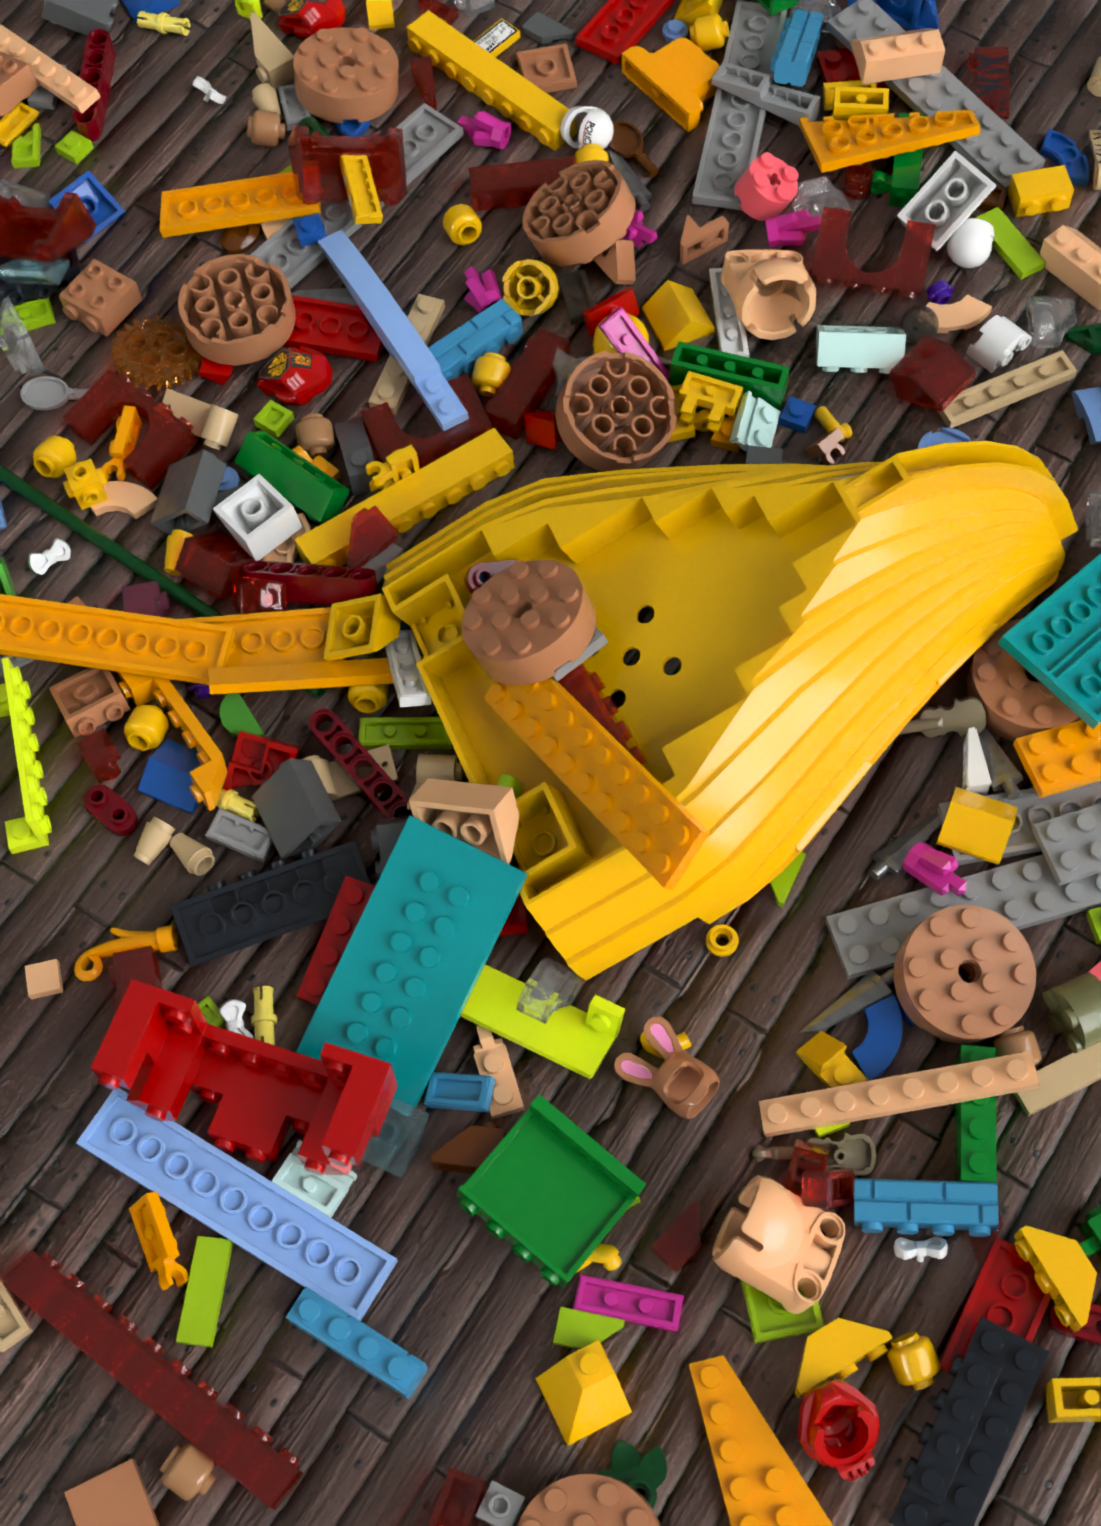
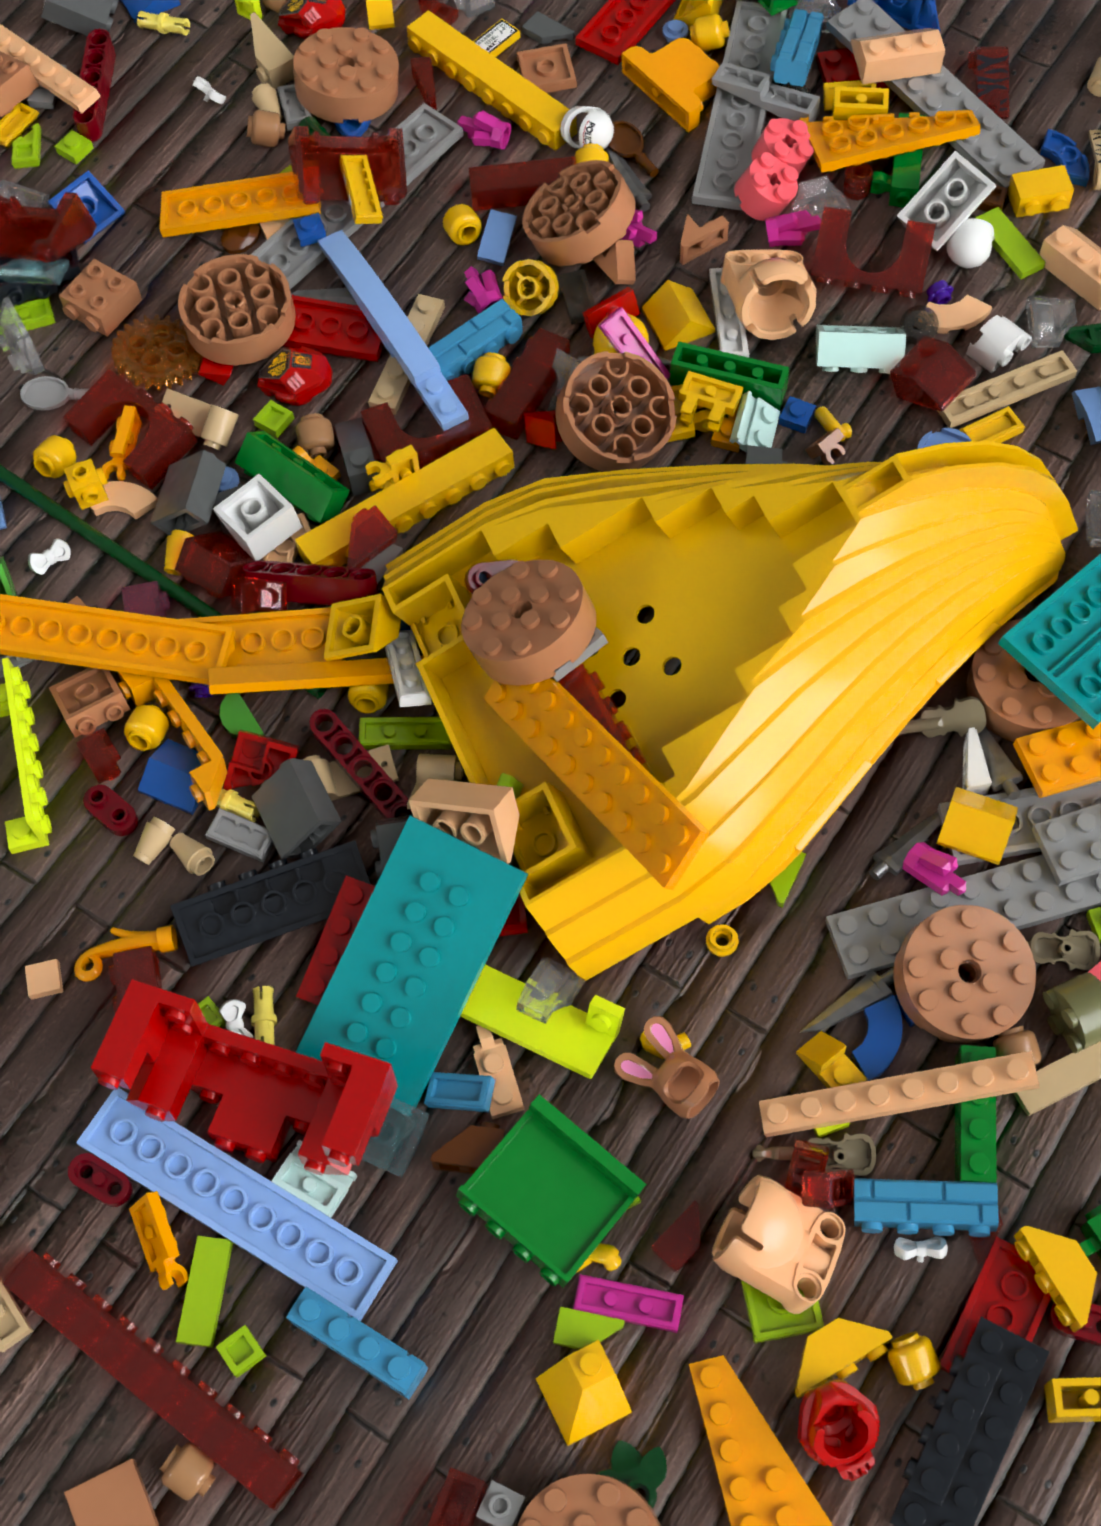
none -> dark red plate [68,1153,133,1207]
none -> lime plate [216,1325,267,1378]
none -> medium blue slope [477,209,517,266]
none -> coral brick [751,118,814,175]
none -> yellow tile [960,406,1025,443]
none -> dark tan piece [1027,929,1100,971]

